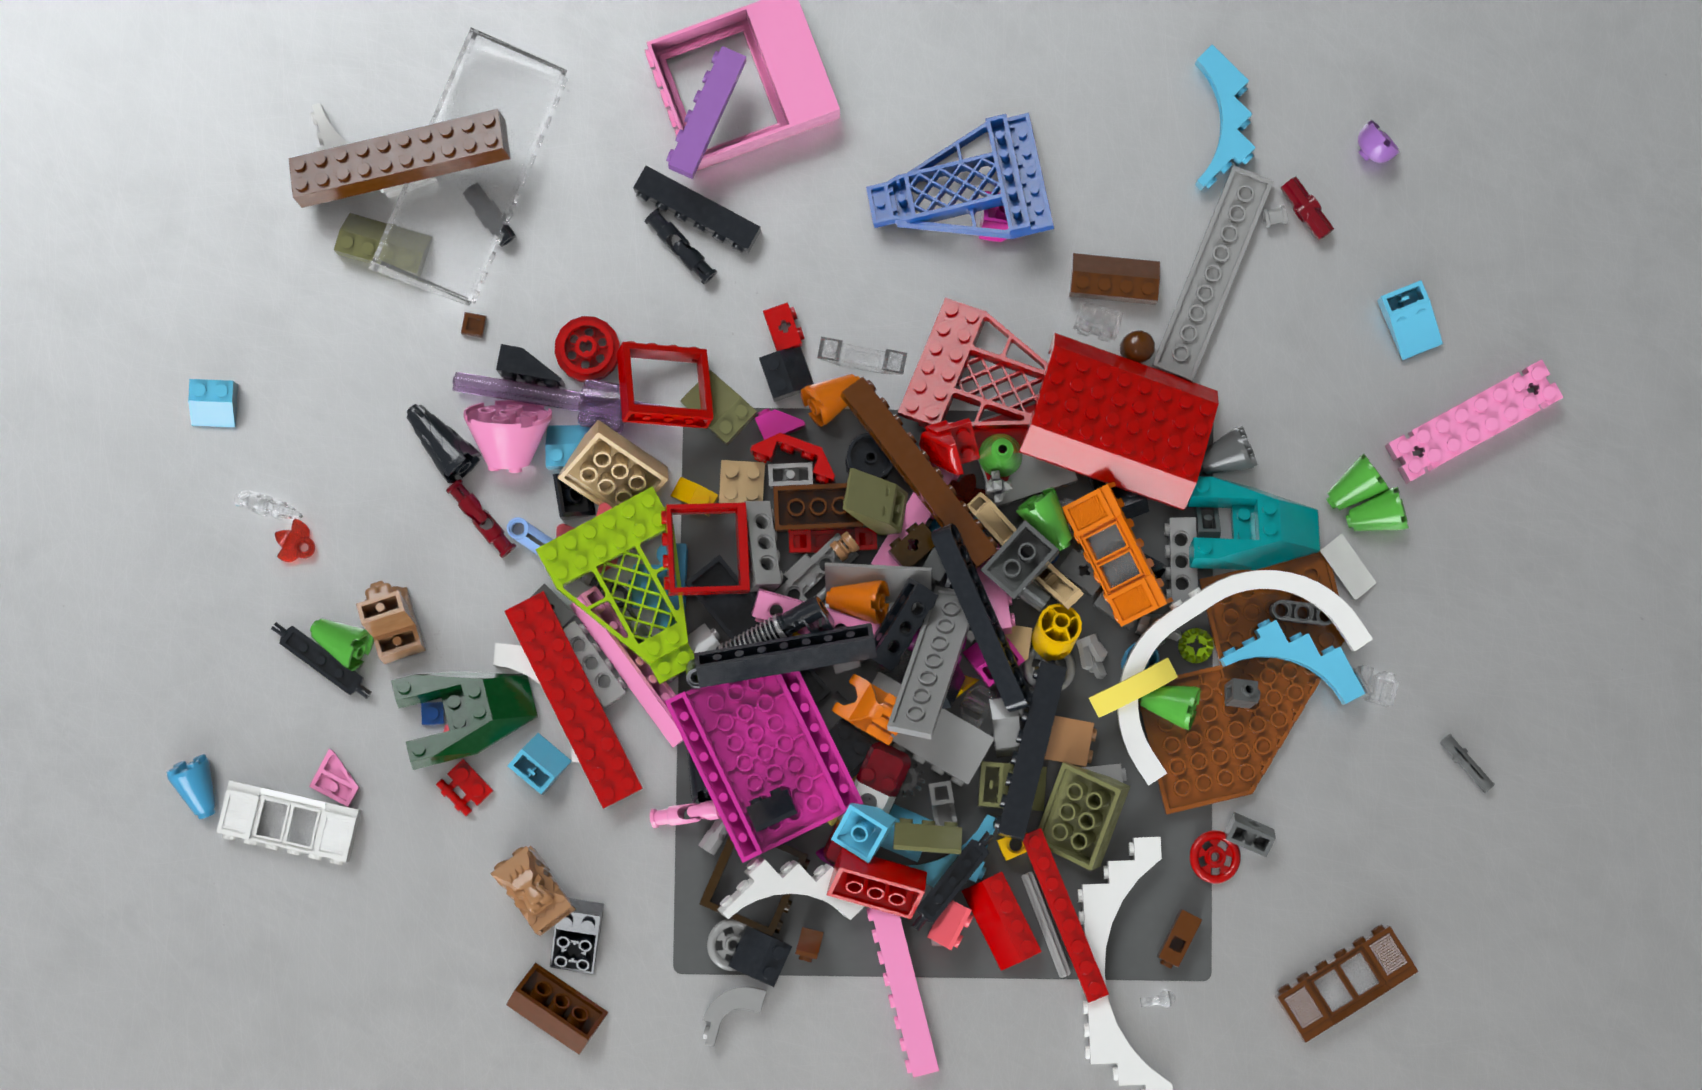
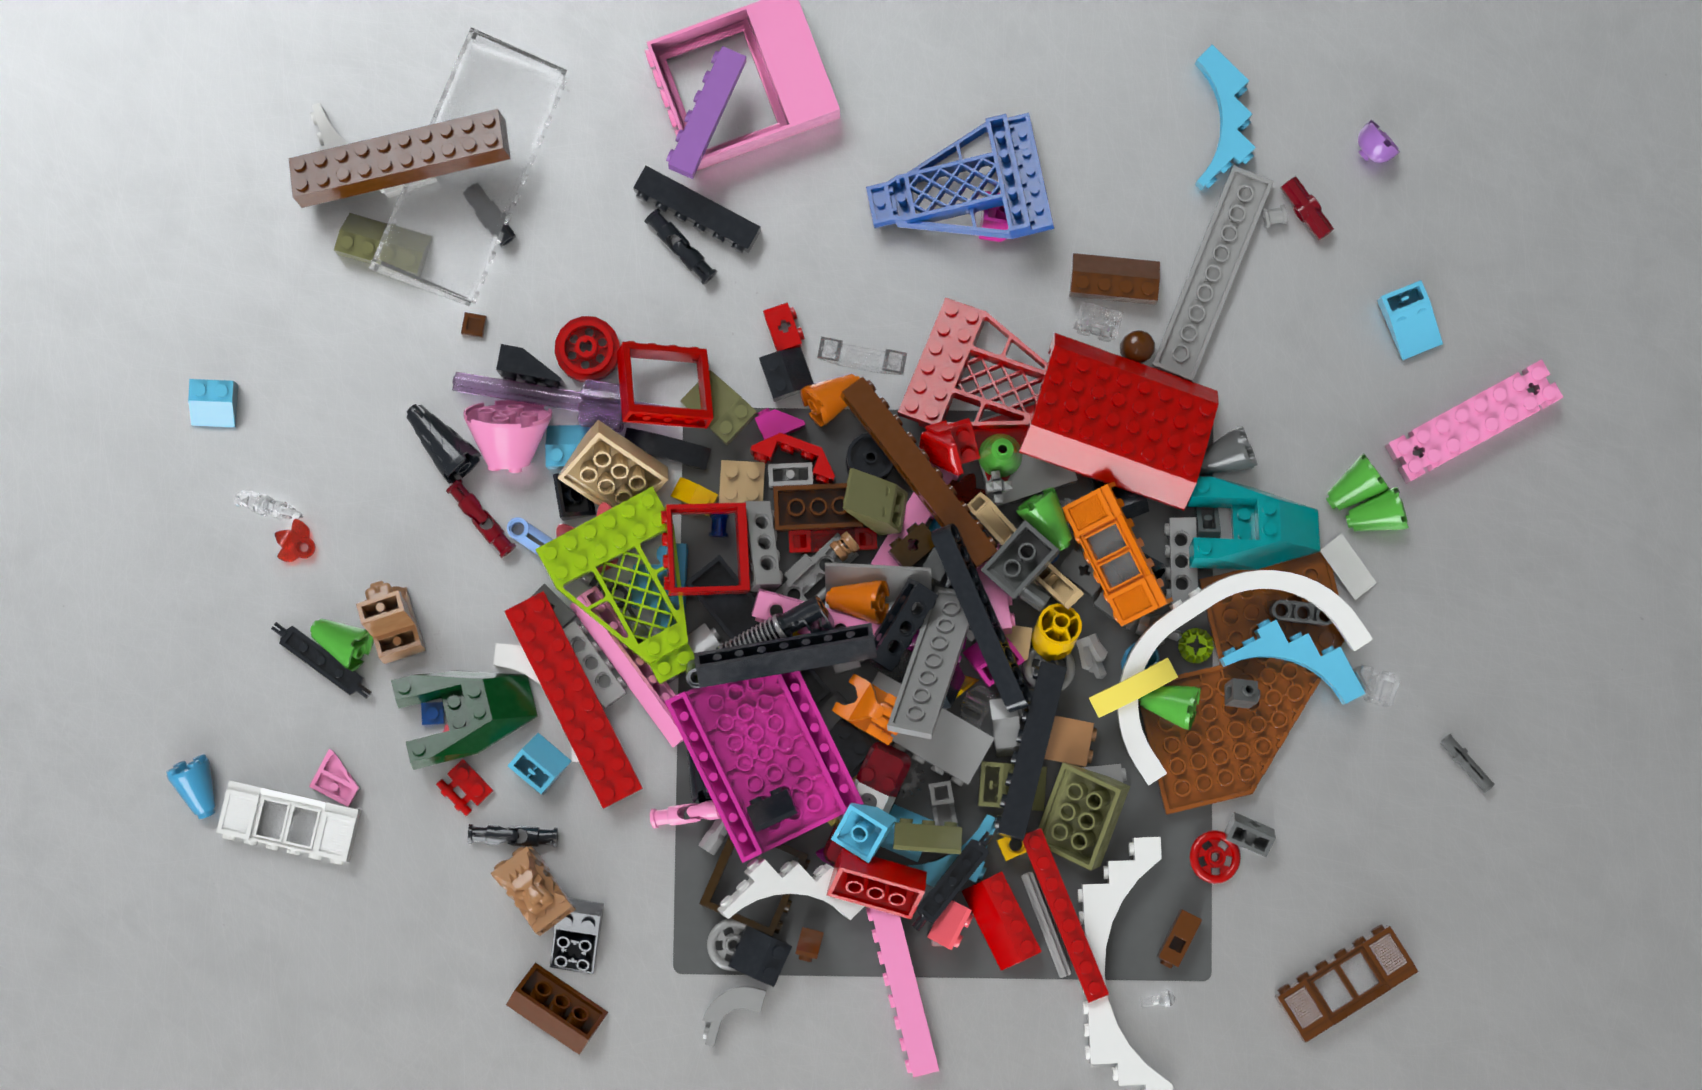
none -> black piece [468,824,558,848]
none -> black slope [624,428,711,470]
none -> clear blue bush [709,514,729,538]

